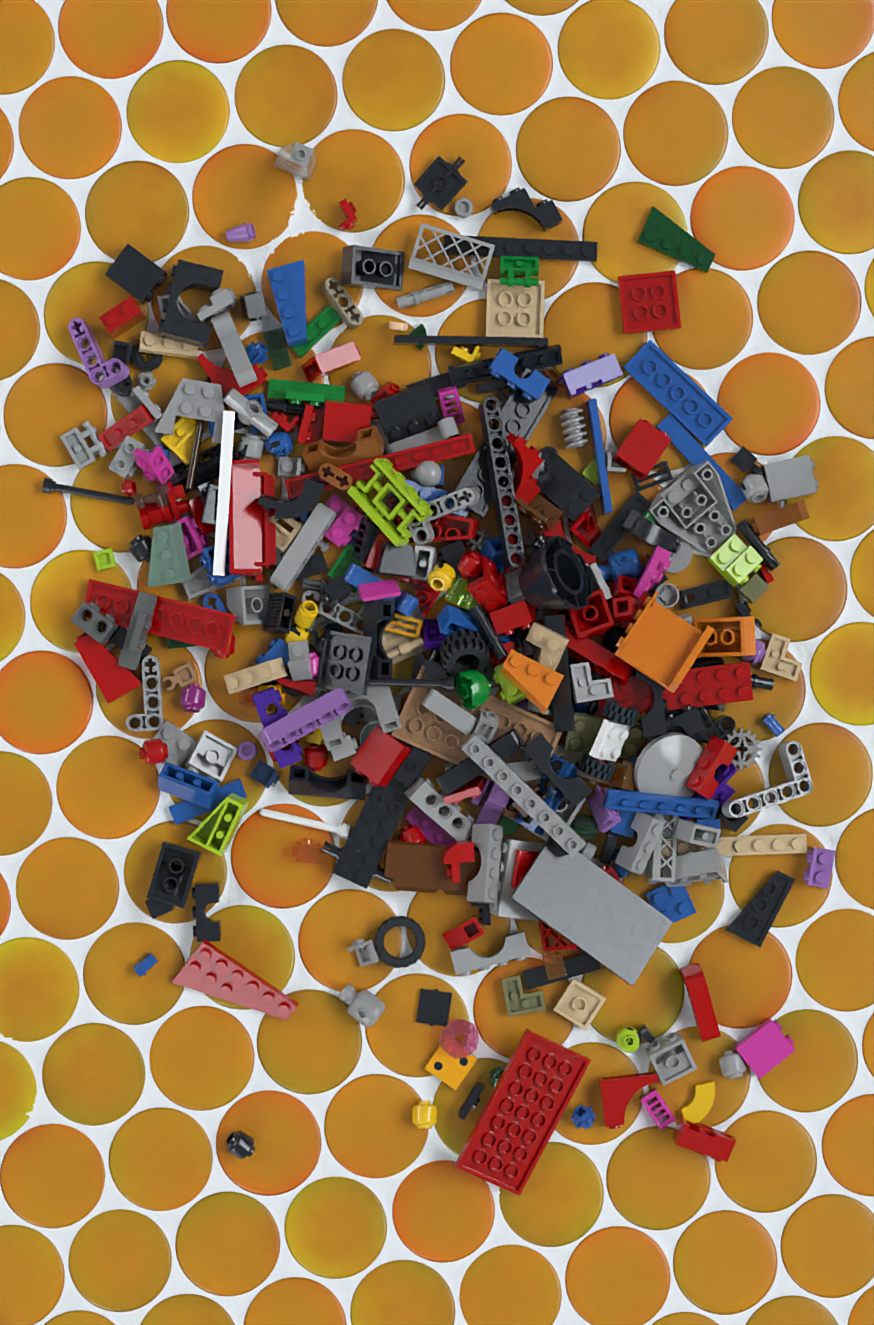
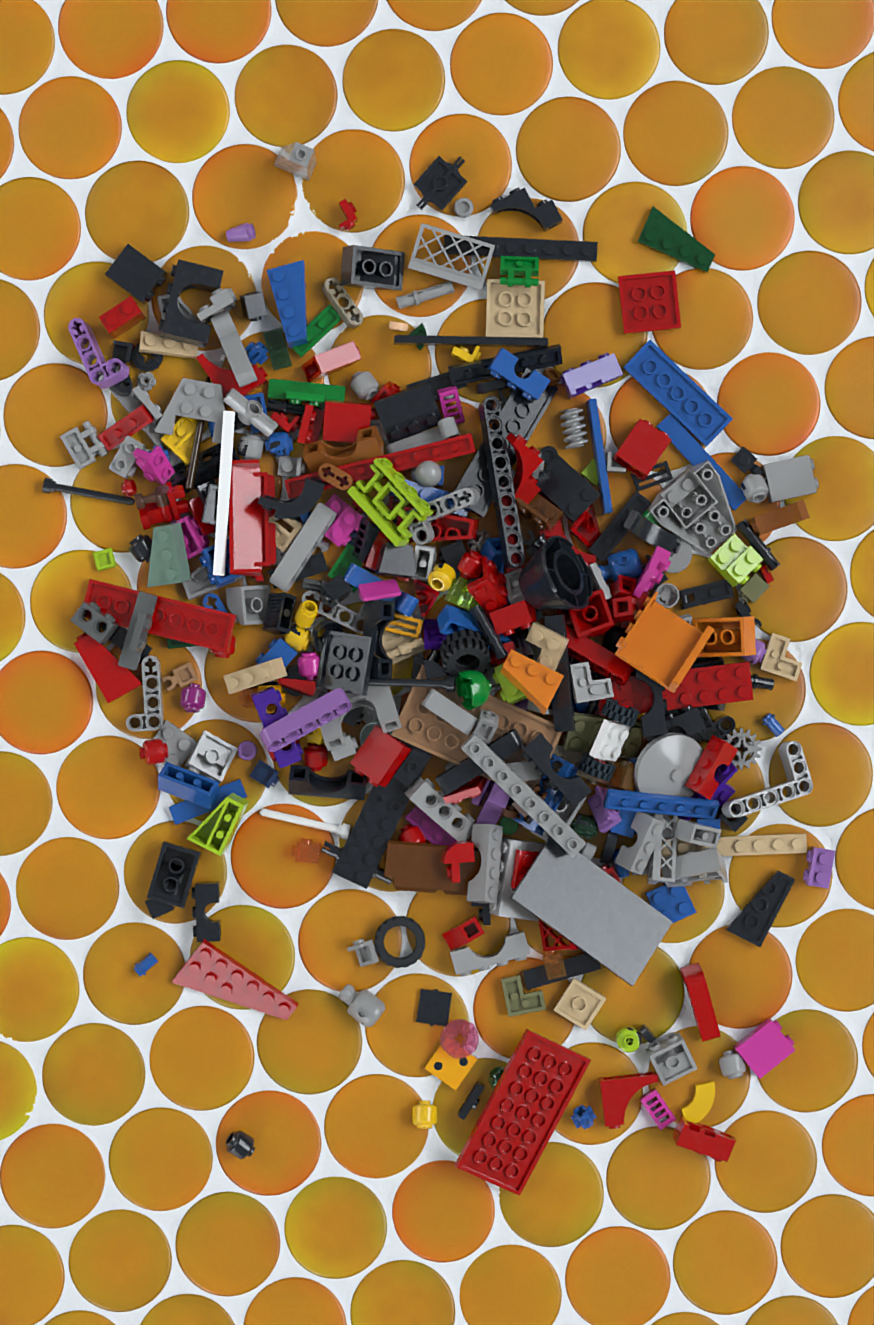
light grey slope [287,640,313,681] -> none

